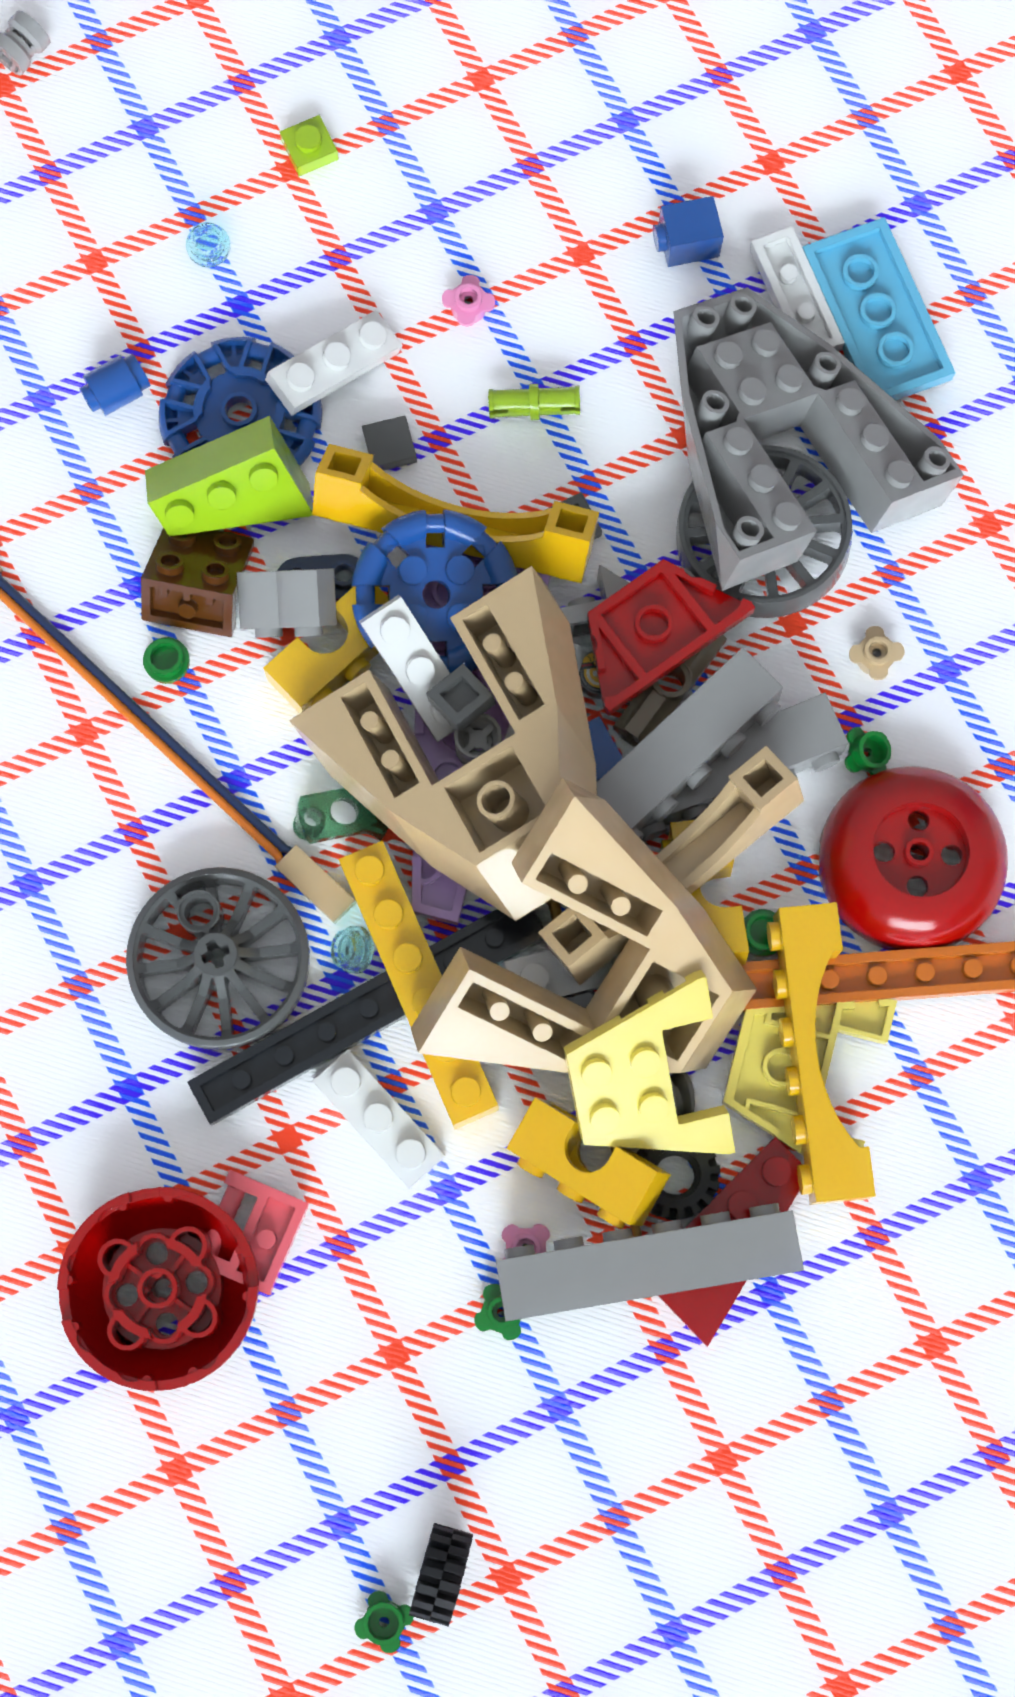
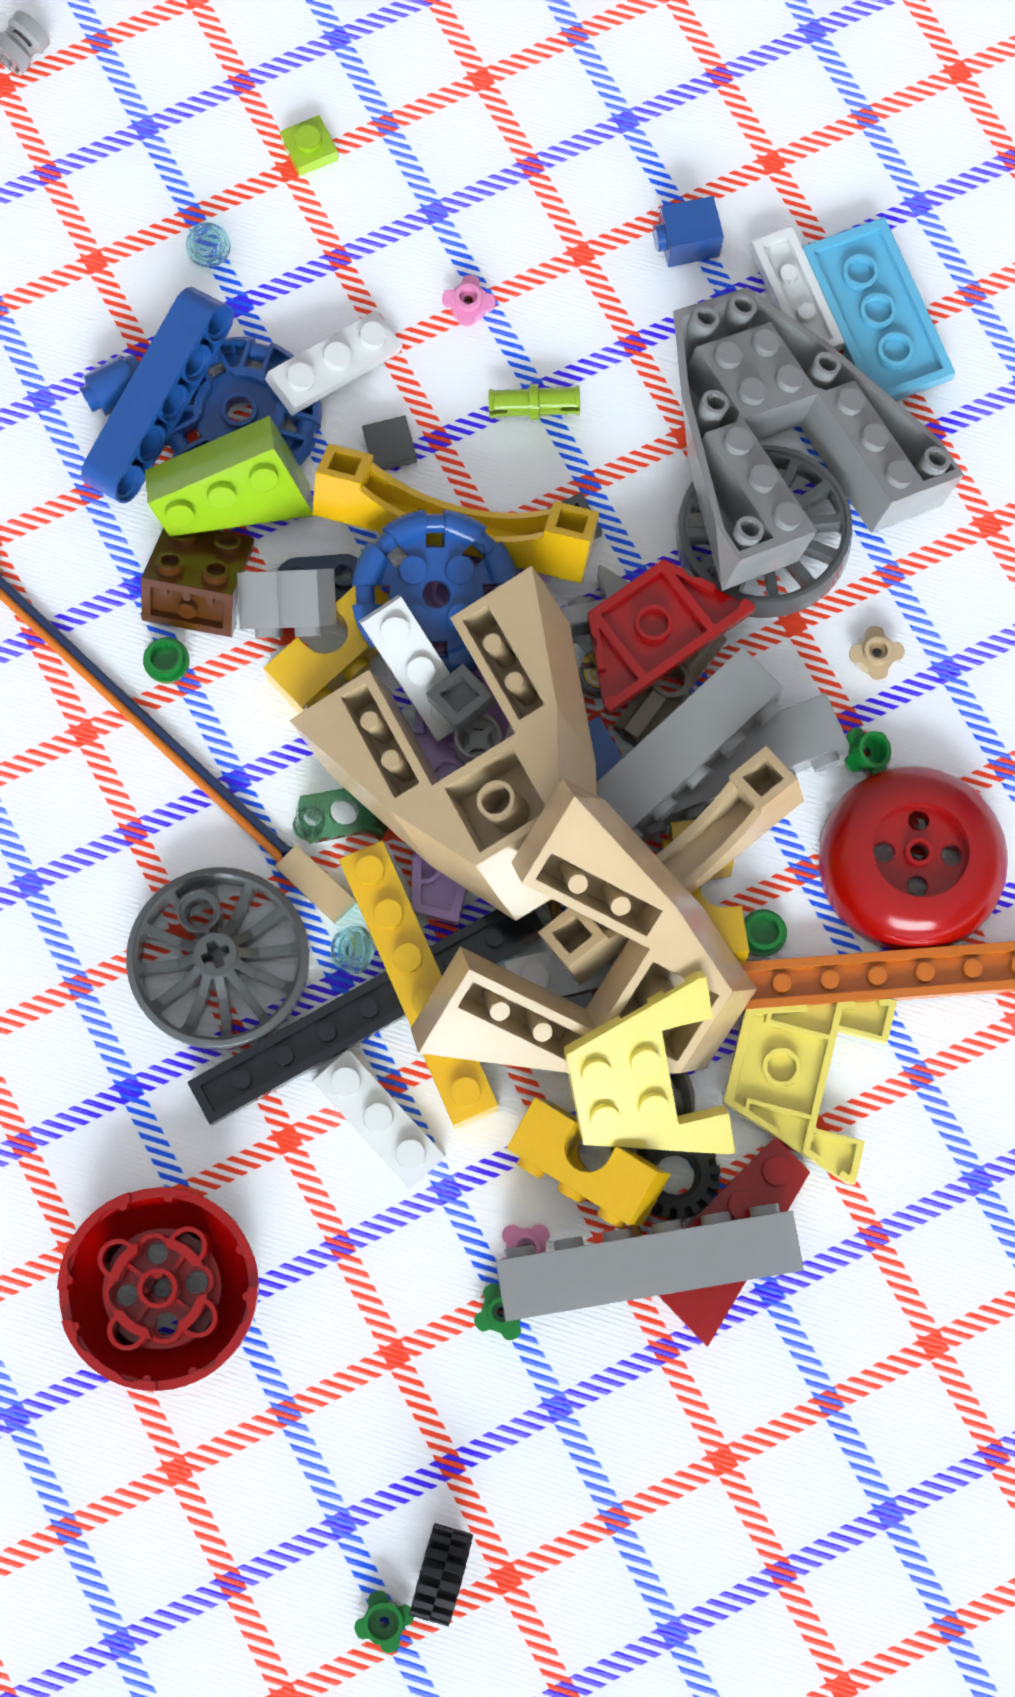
coral plate [207,1170,310,1295] -> none
yellow arch [767,902,876,1205] -> none
none -> blue beam [81,286,234,504]

